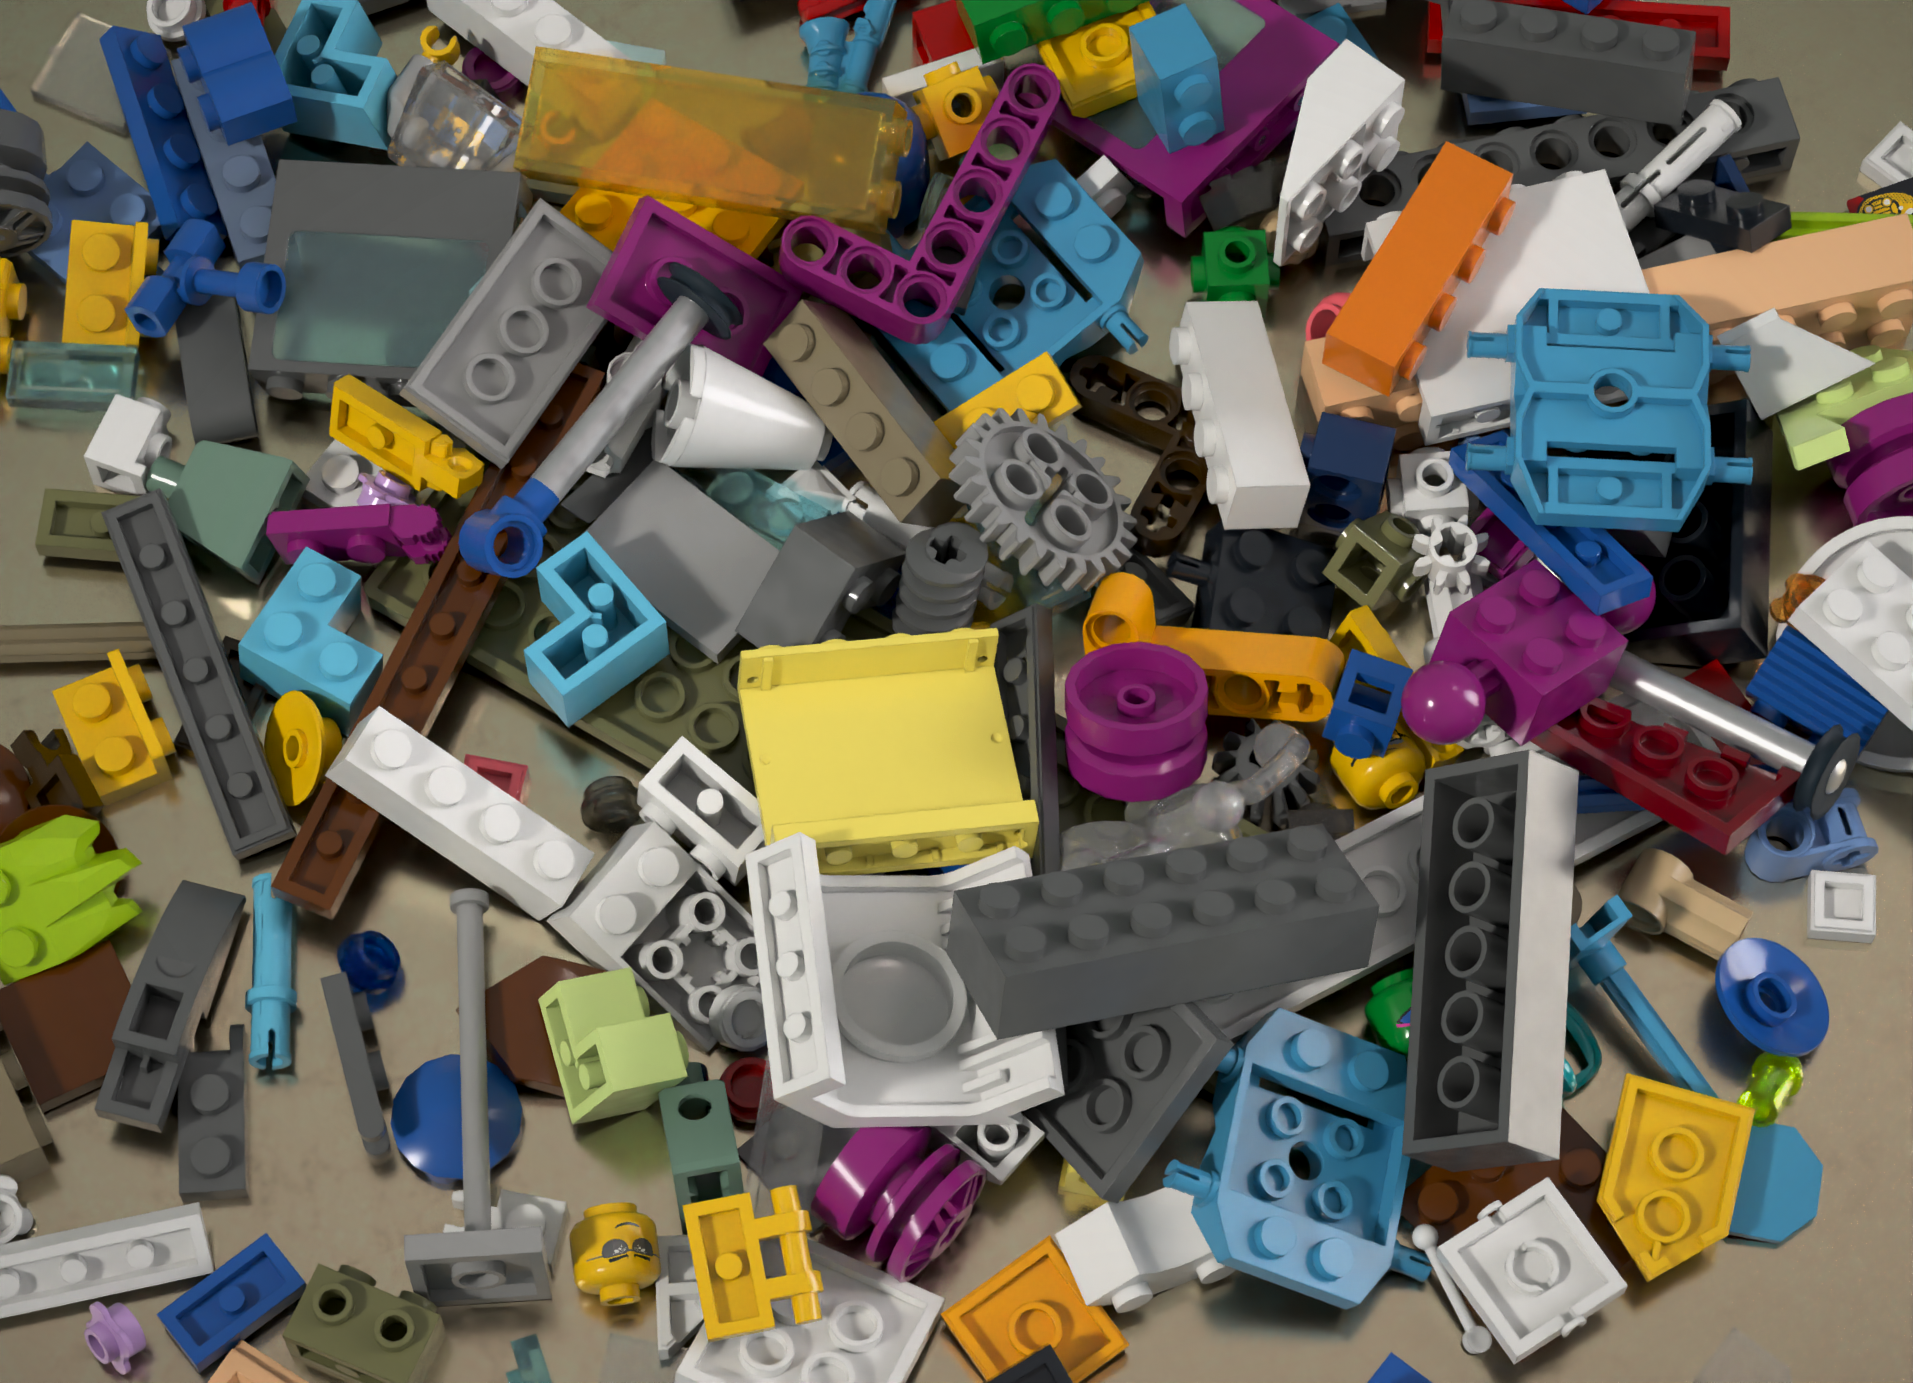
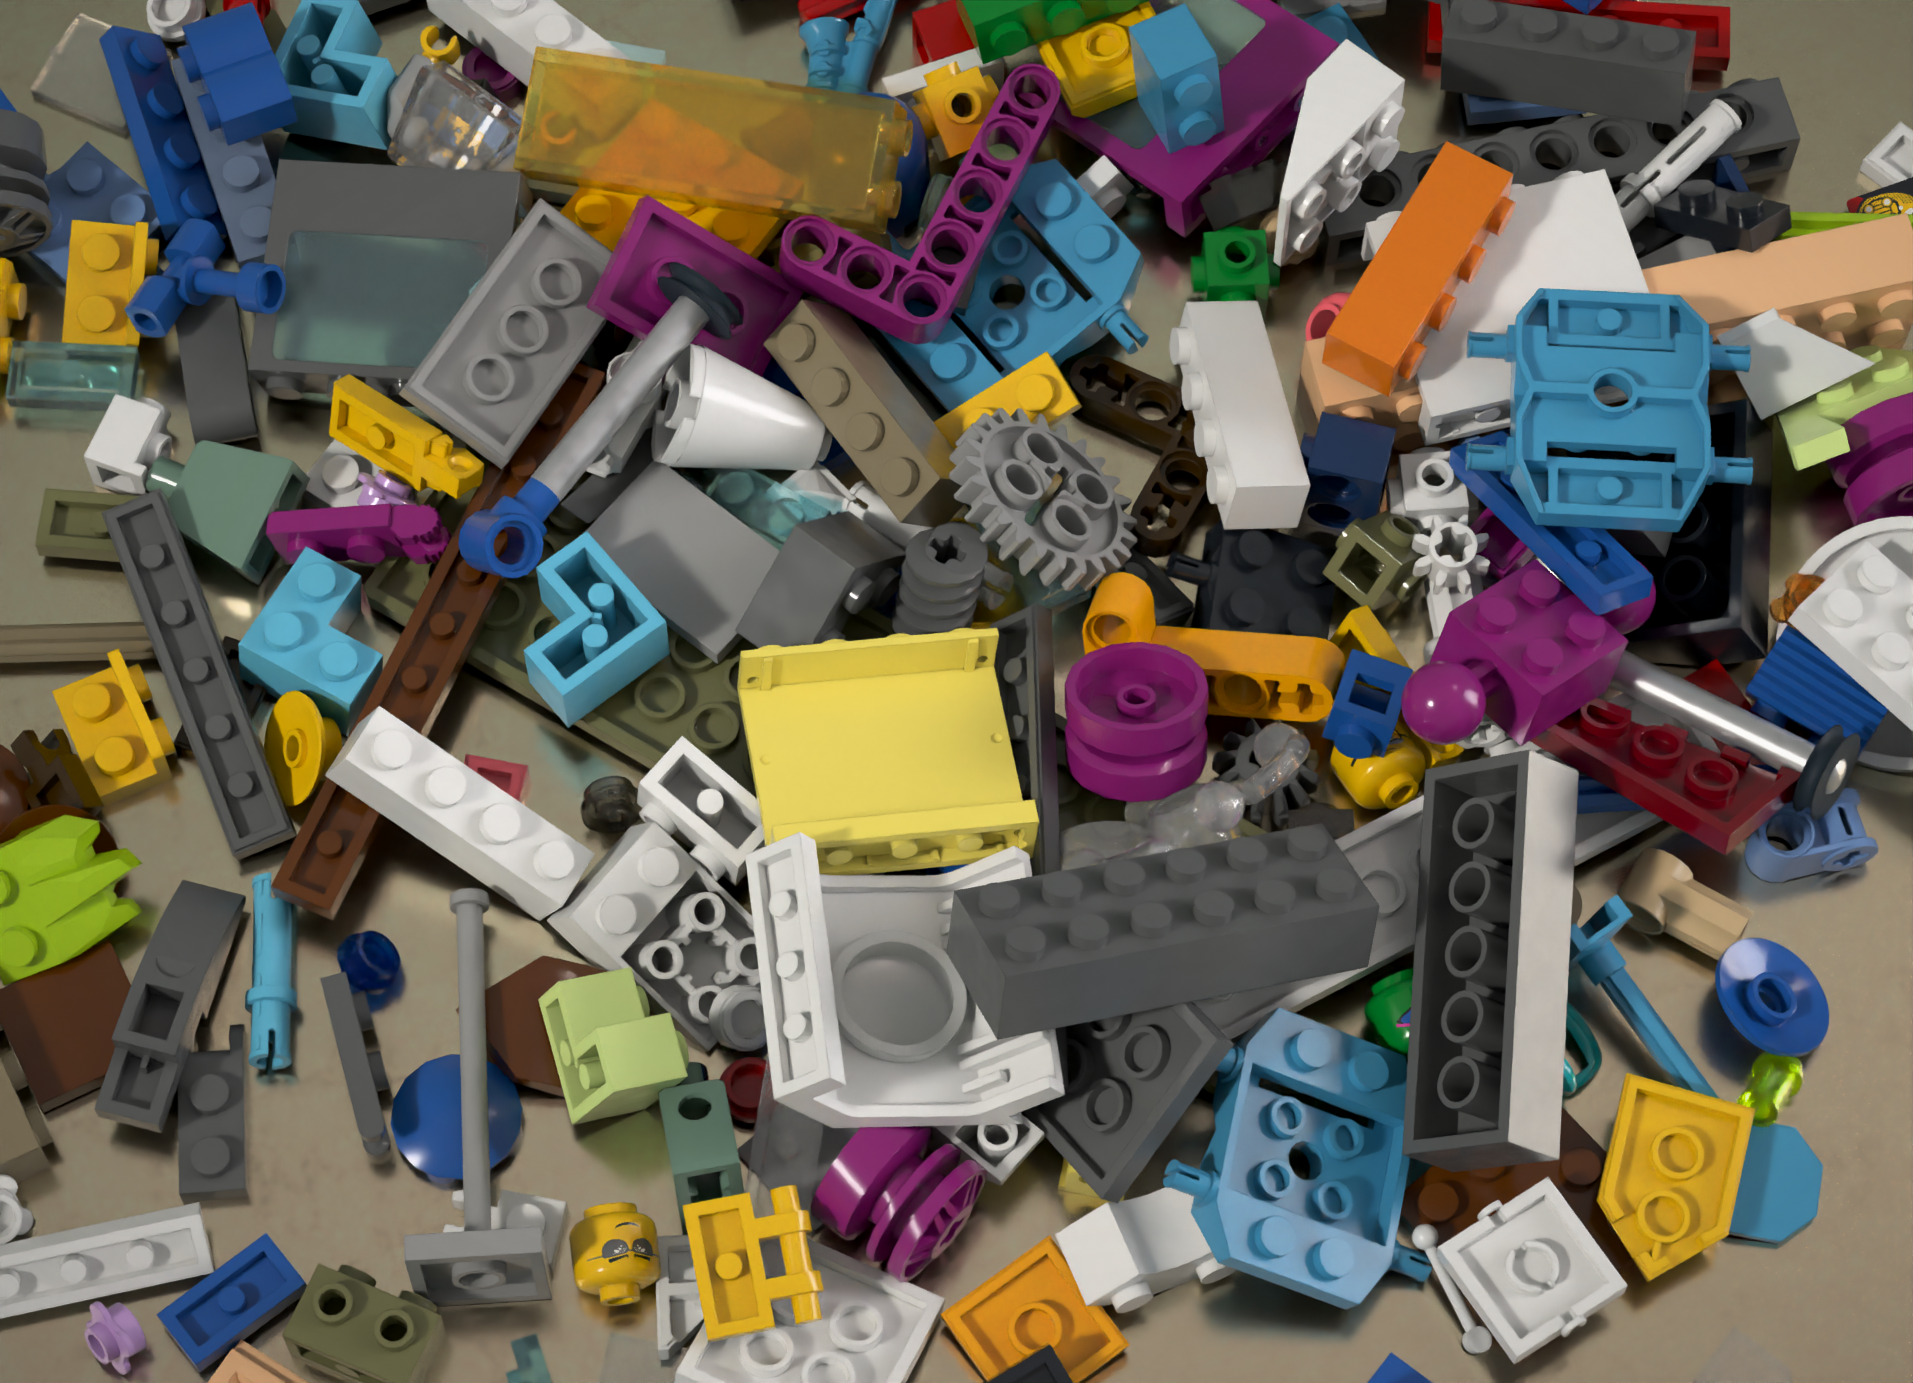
white tile [1807,870,1876,943] -> none

